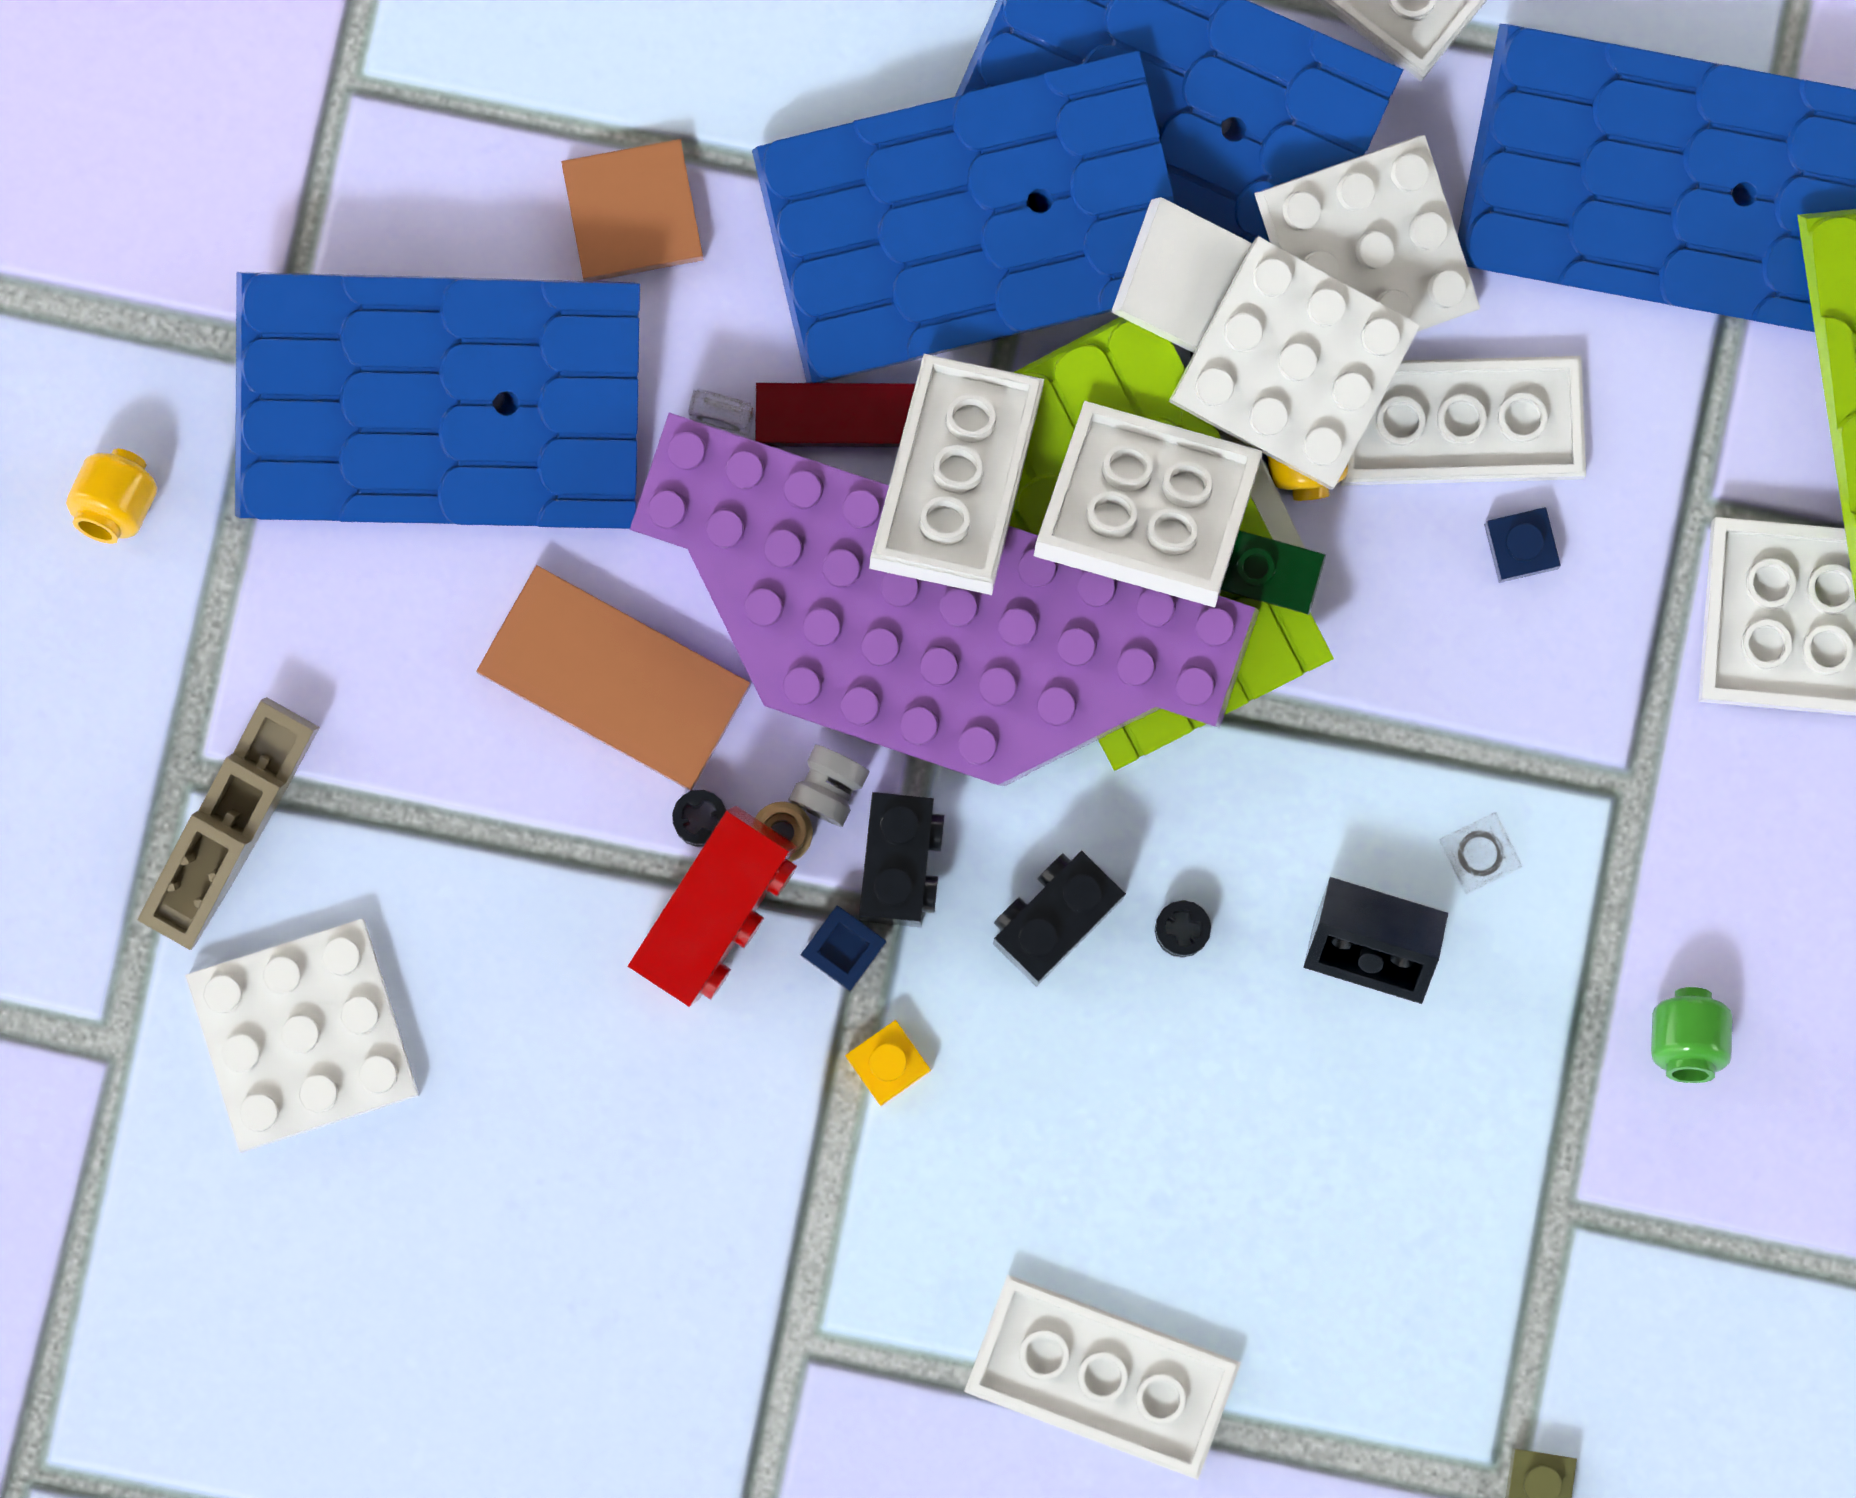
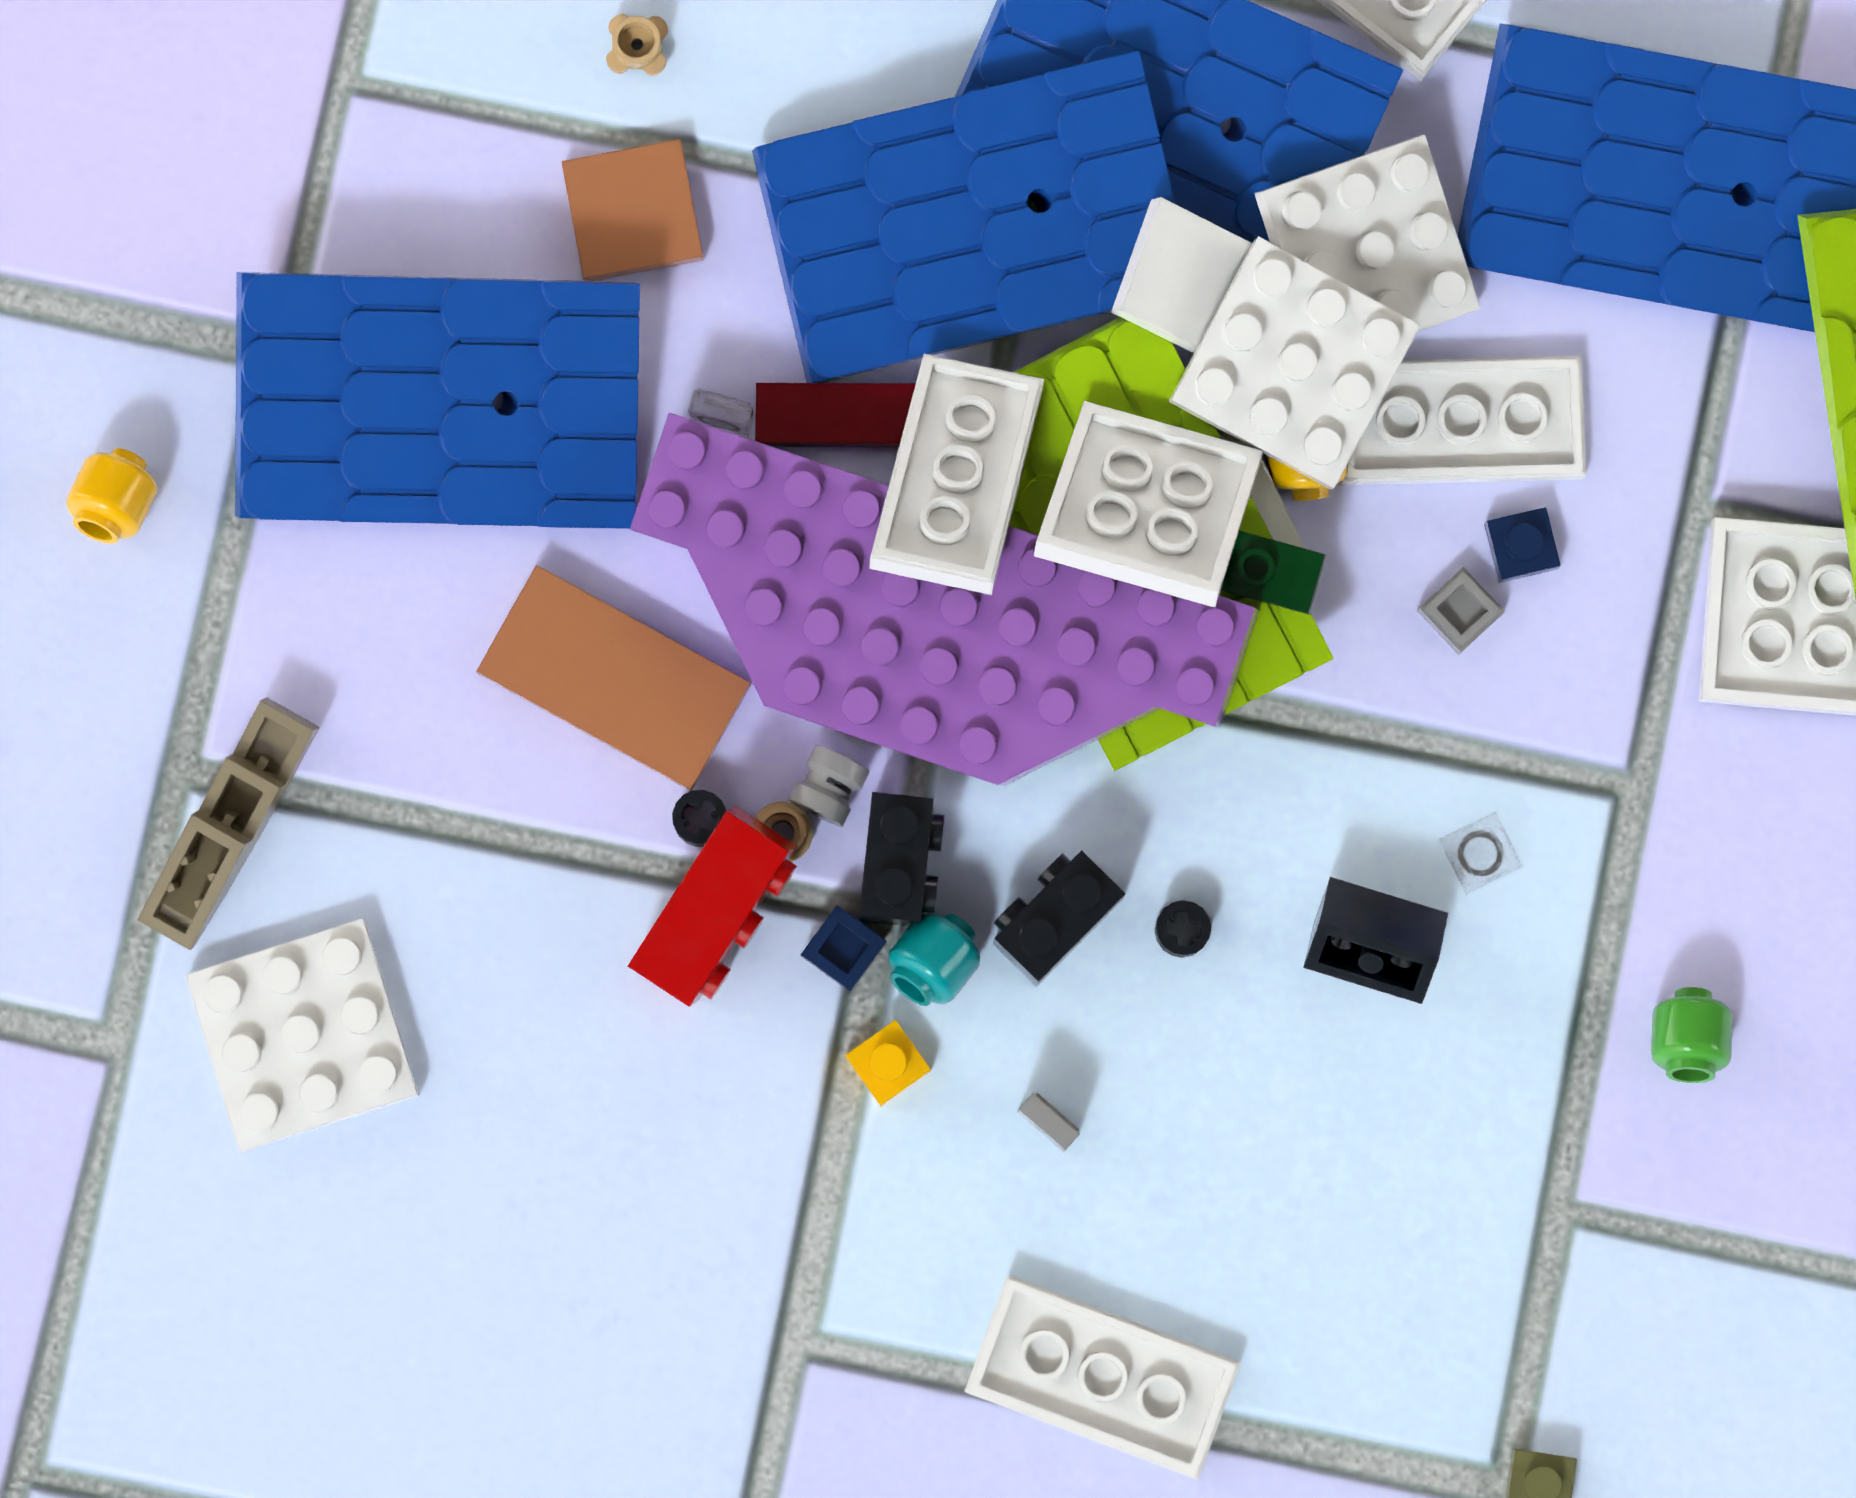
none -> tan plate [606,14,668,76]
none -> teal head [889,913,980,1006]
none -> light grey tile [1017,1093,1080,1153]
none -> light grey tile [1417,567,1505,655]

